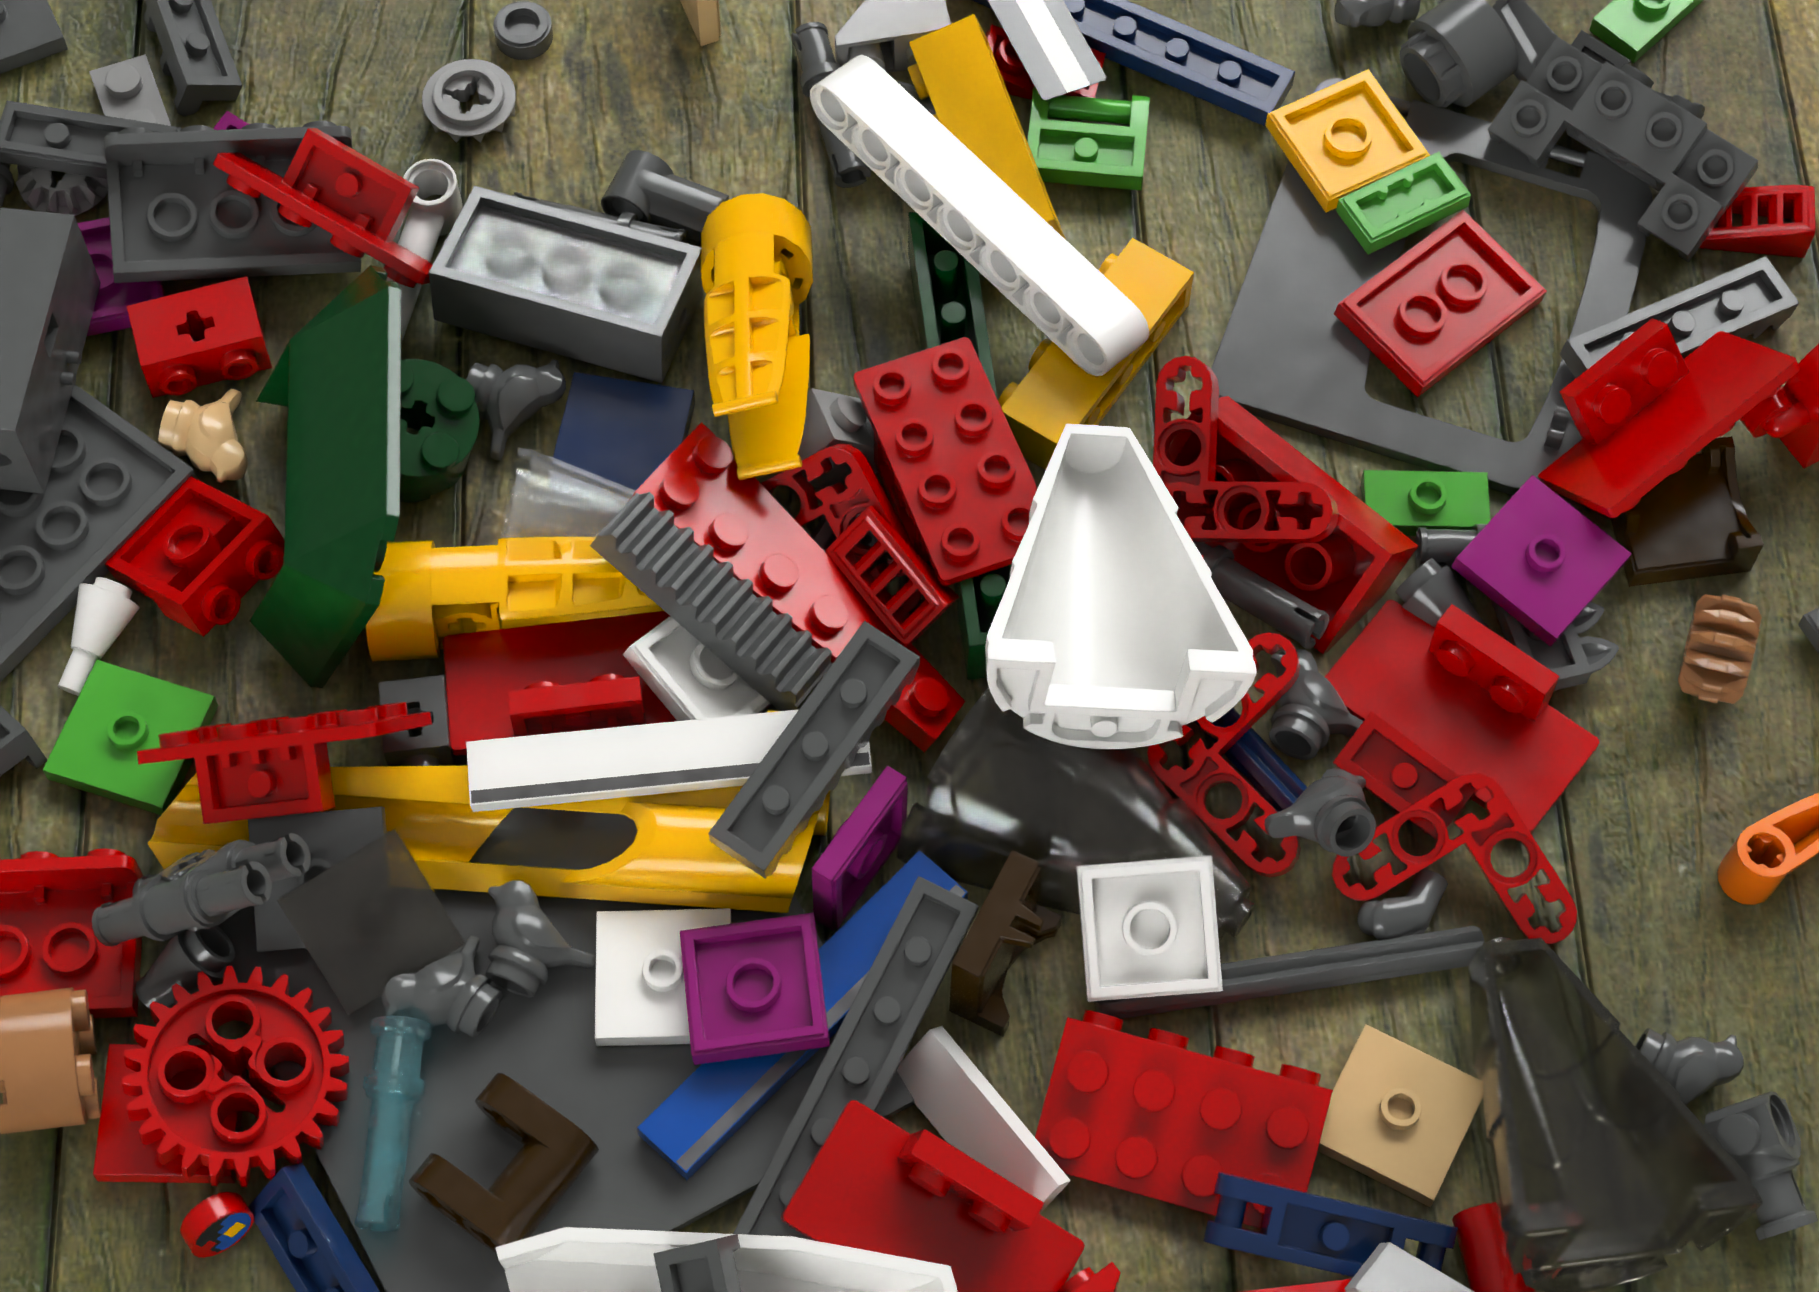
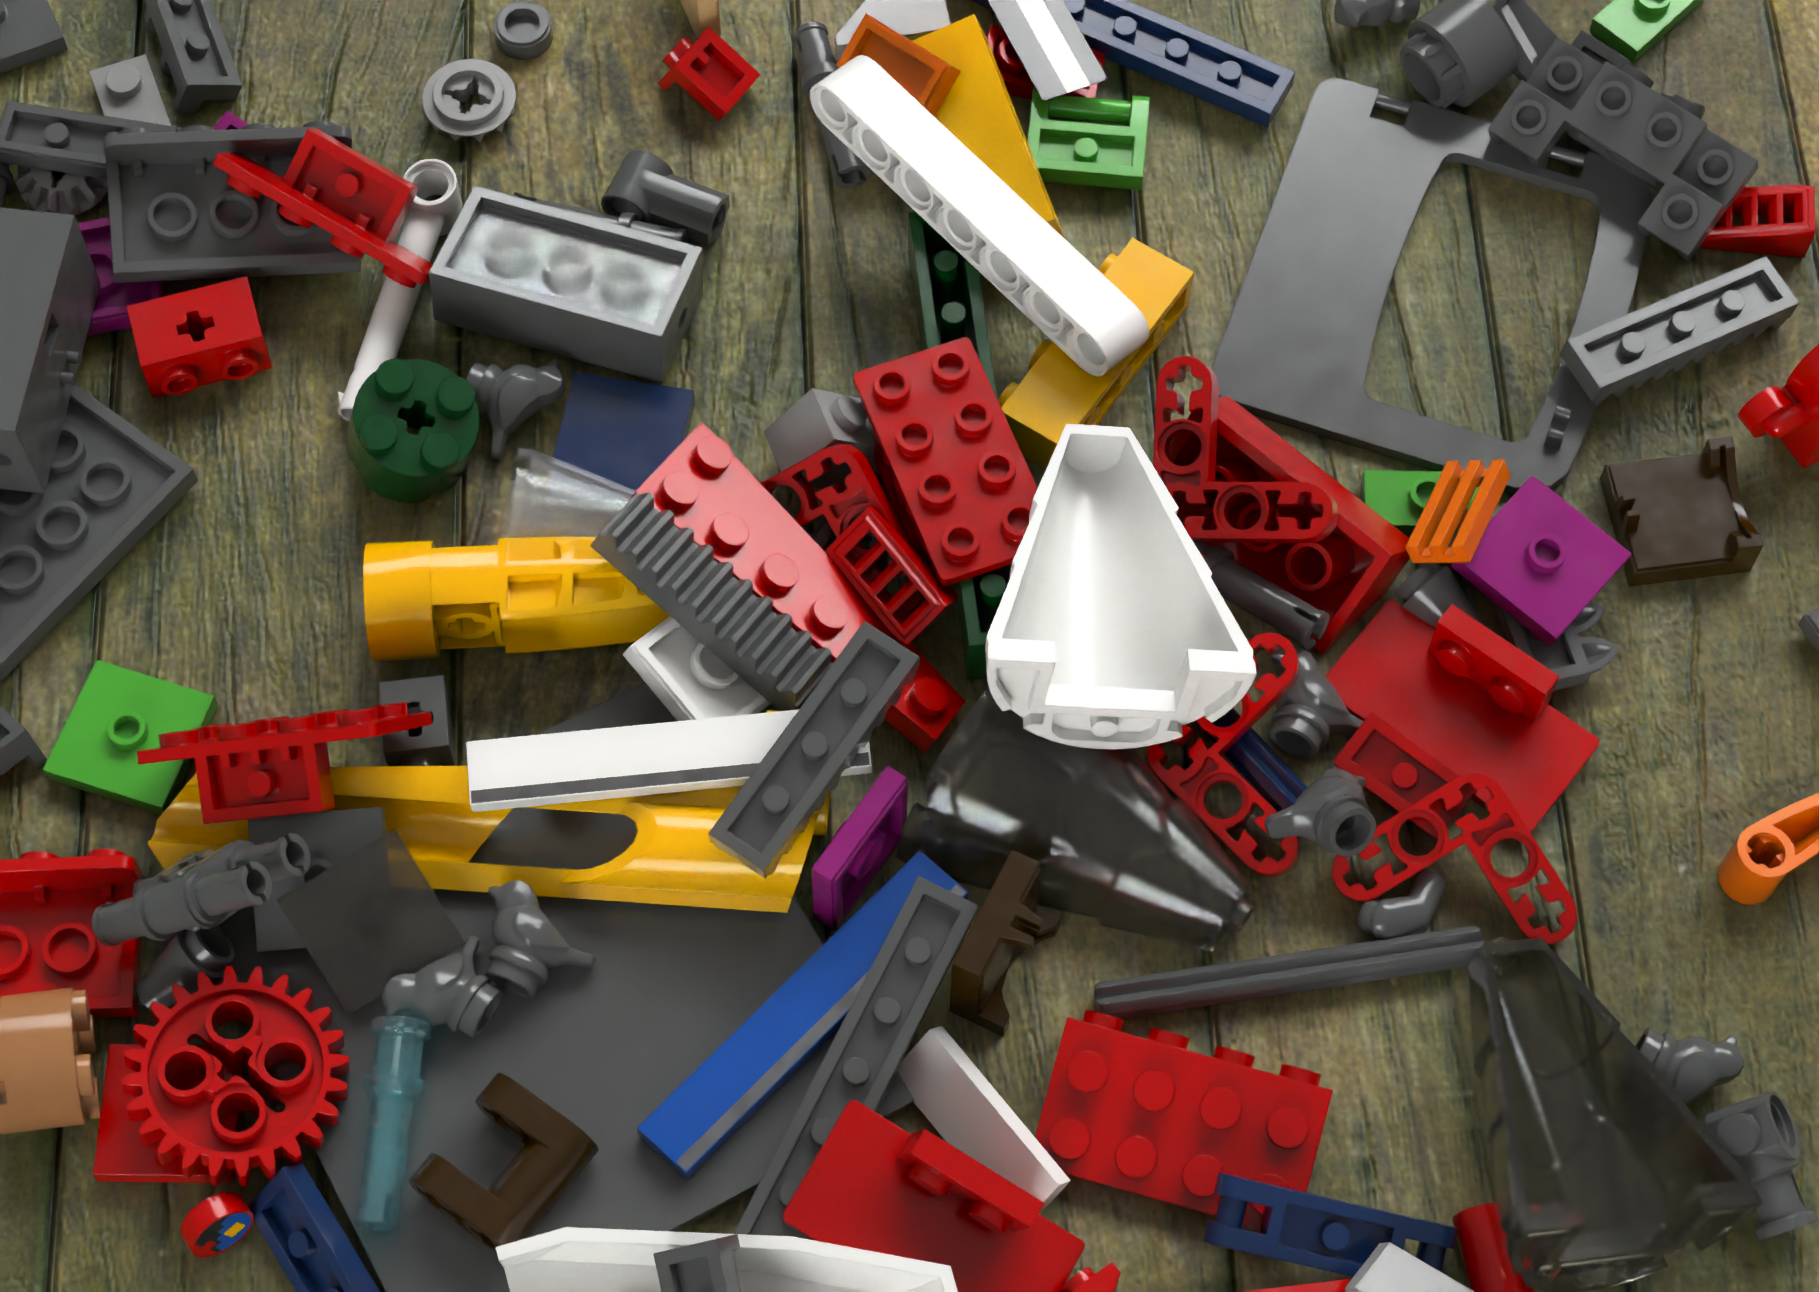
white cone [58,577,140,696] -> none
red plate [105,476,285,637] -> none
tan animal [158,388,248,483] -> none
dark green slope [249,265,401,688] -> none
red bracket [443,611,677,756] -> none
white plate [595,908,731,1046] -> none
magenta plate [680,912,830,1065] -> none
yellow piece [701,193,813,480] -> none
white plate [1076,855,1223,1002] -> none
yellow plate [1265,69,1430,213] -> none
tan plate [1318,1024,1489,1207] -> none
tile [1334,210,1547,398] -> none
bright green plate [1336,152,1471,255] -> none
red bracket [1538,318,1800,518] -> none
medium nougat gear [1678,594,1762,704] -> none
none -> red bracket [657,27,760,121]
none -> orange tile [836,14,961,117]
none -> orange tile [1405,459,1511,563]

